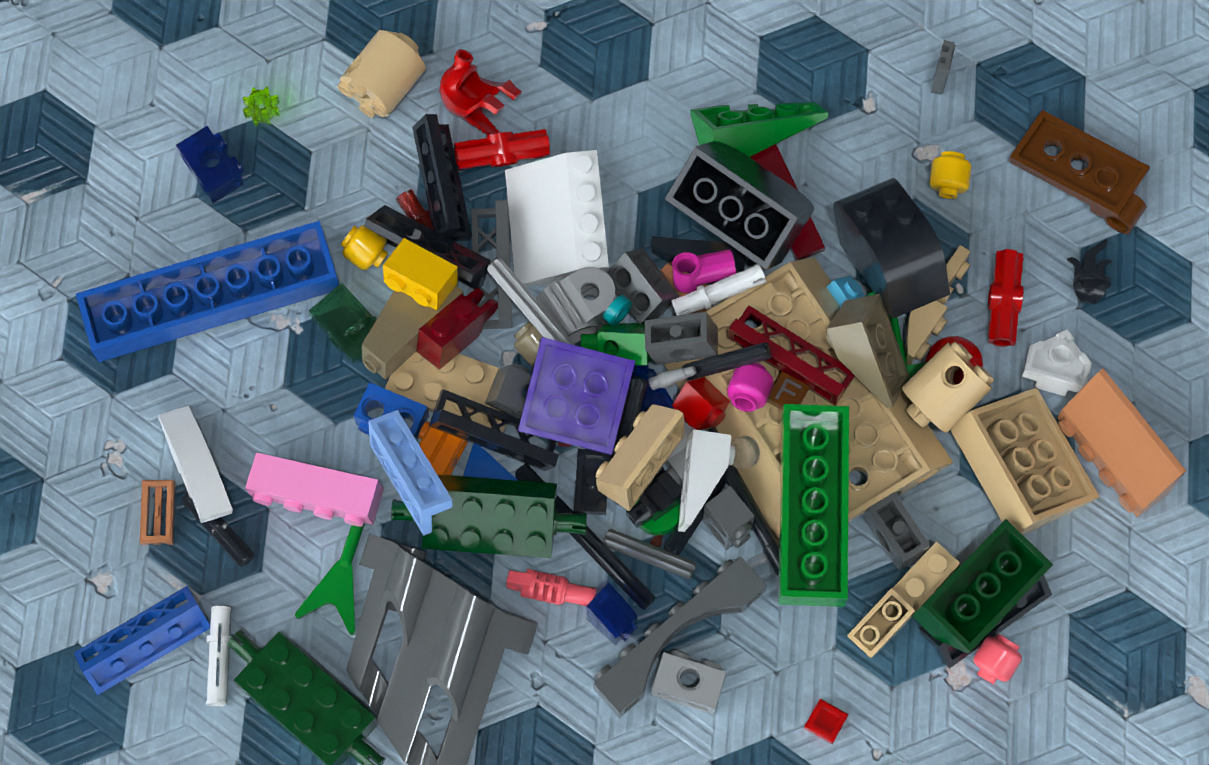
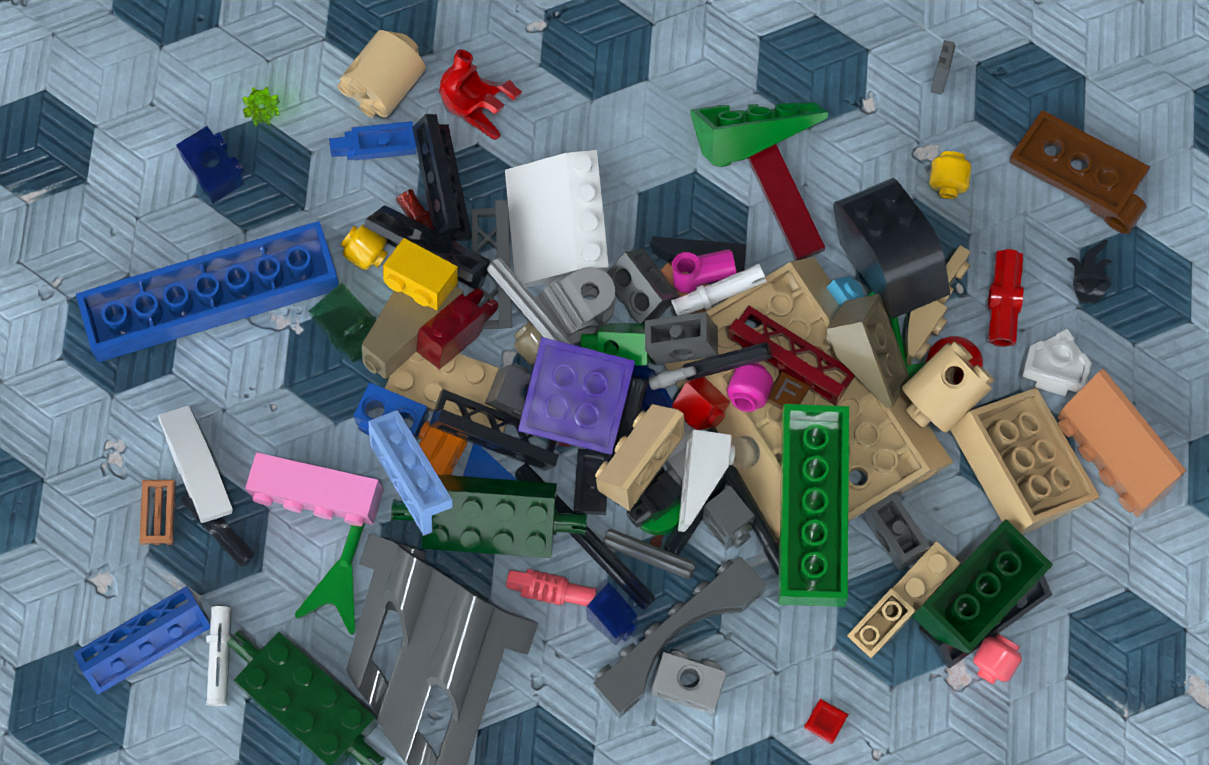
red piece [454,129,550,170] -> none
teal tile [603,294,632,326] -> none
brick [665,141,814,270] -> none
none -> blue hinge [329,121,417,161]

